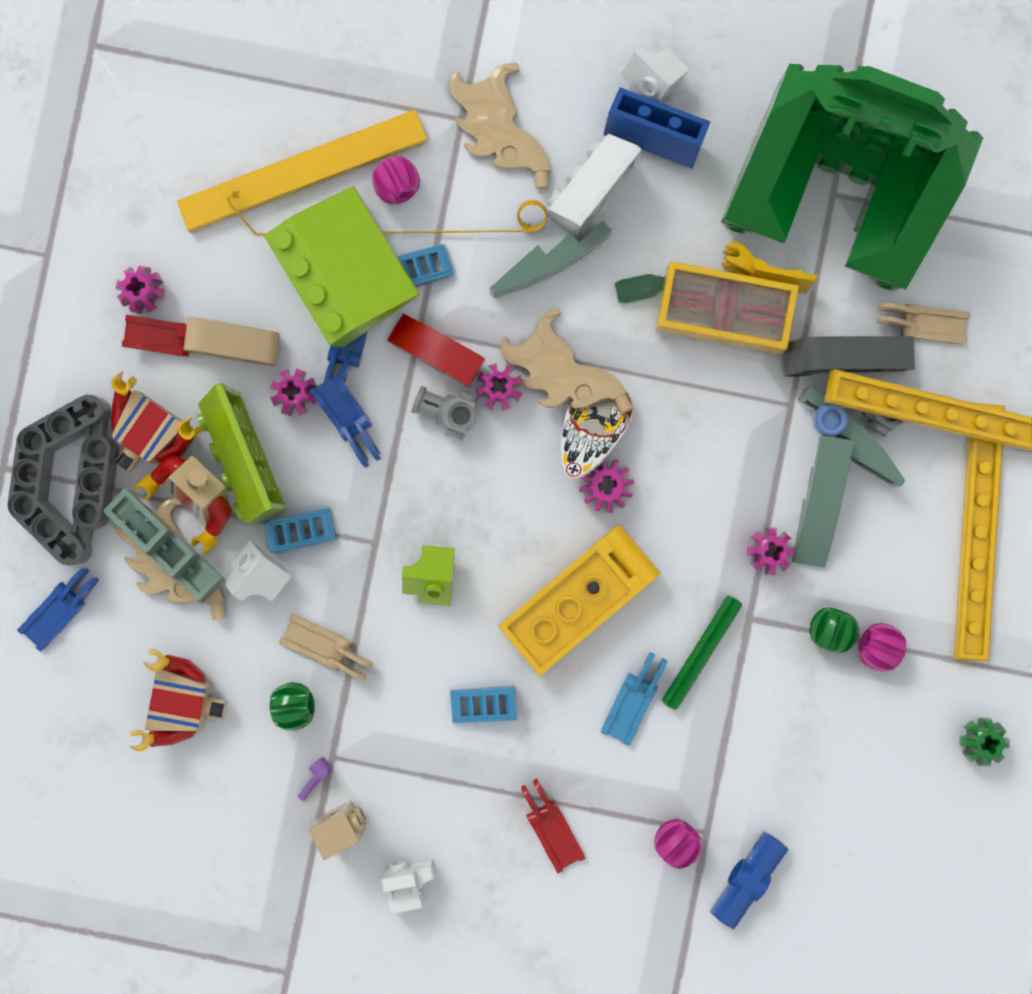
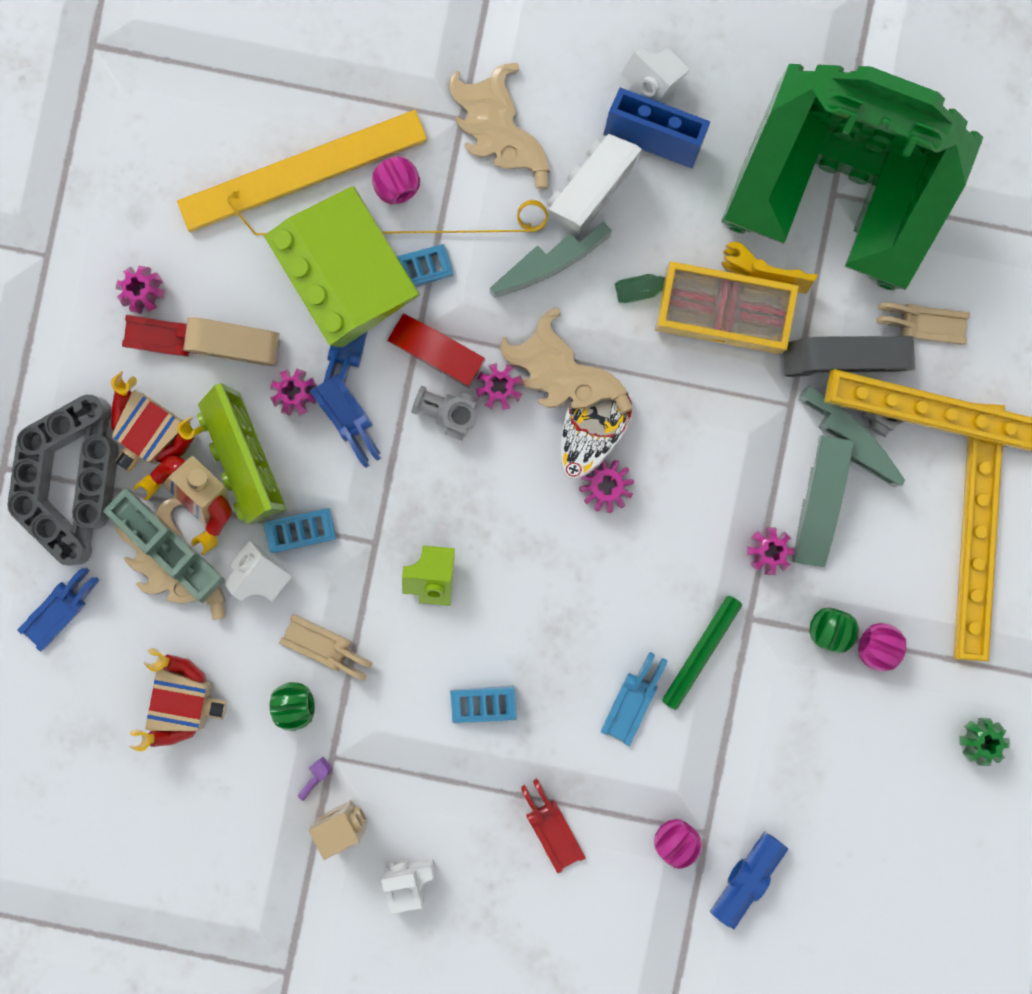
yellow hinge [498,524,661,676] -> none
medium blue tile [813,403,848,437] -> none

